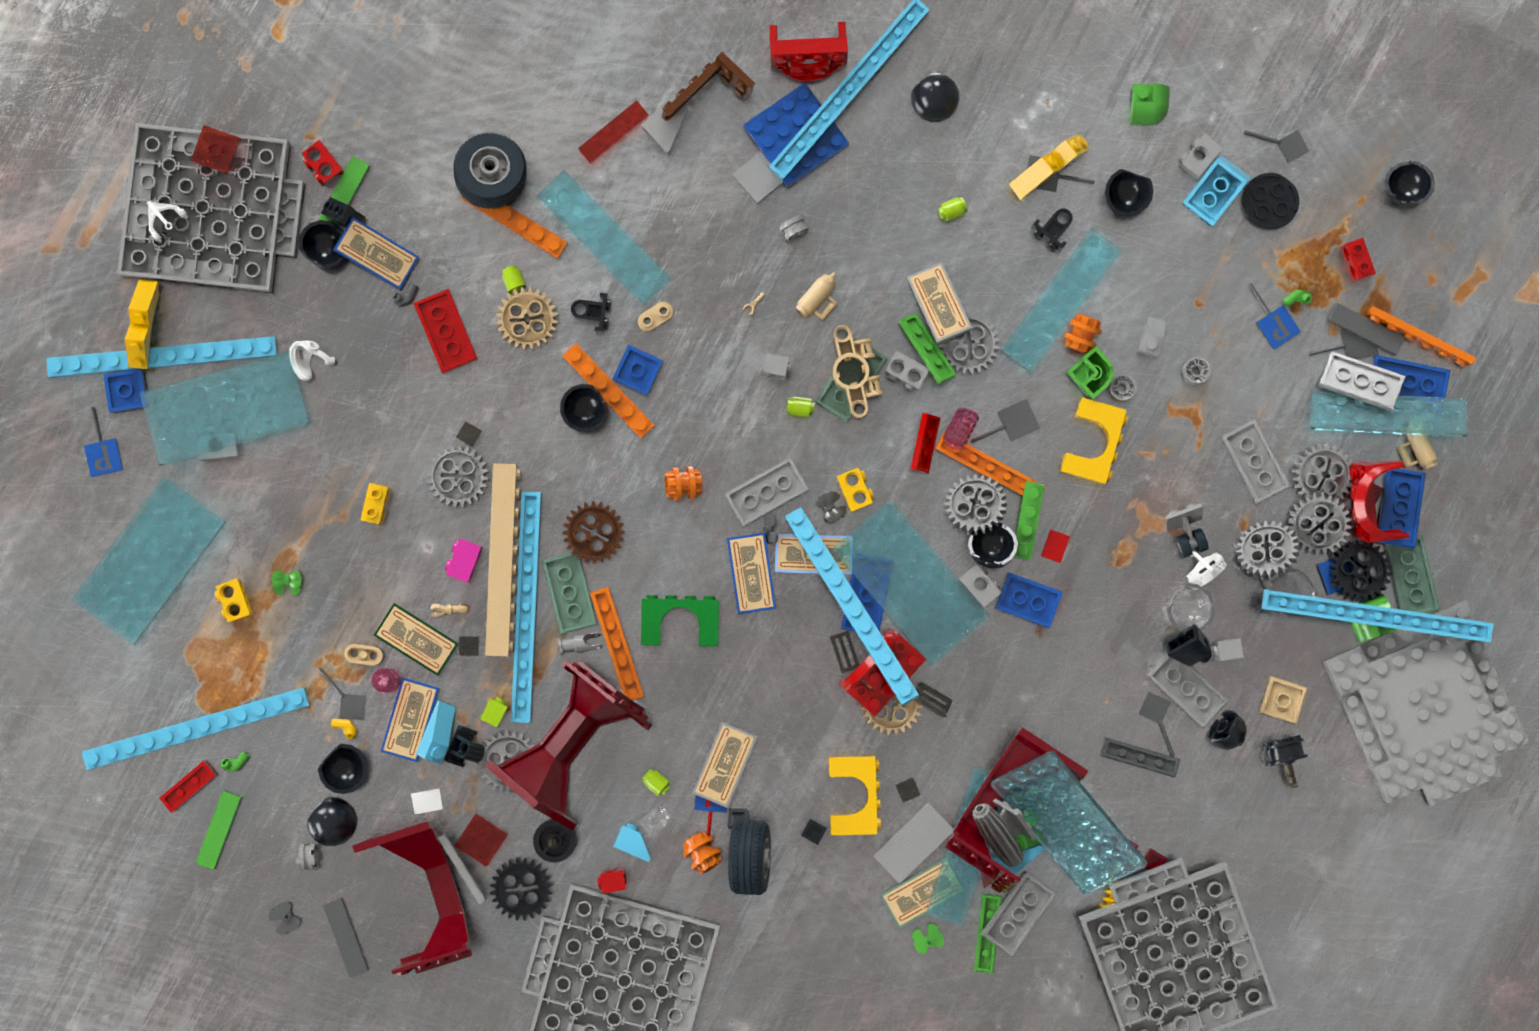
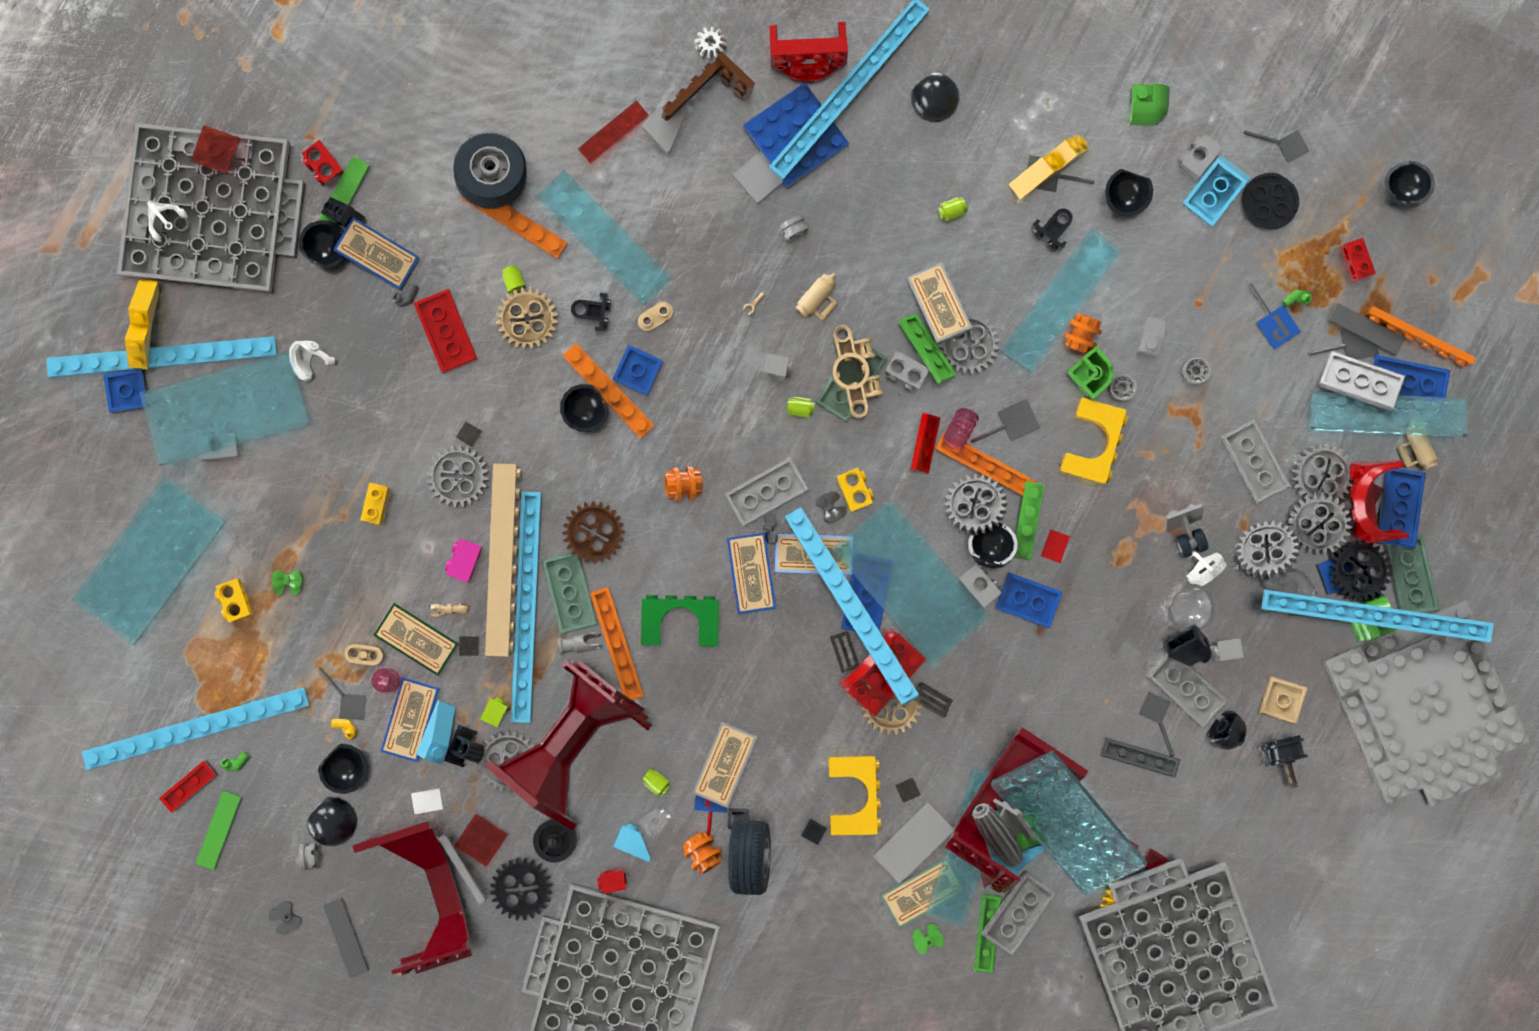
blue piece [84,407,123,477] -> none
none -> white gear [695,26,727,60]

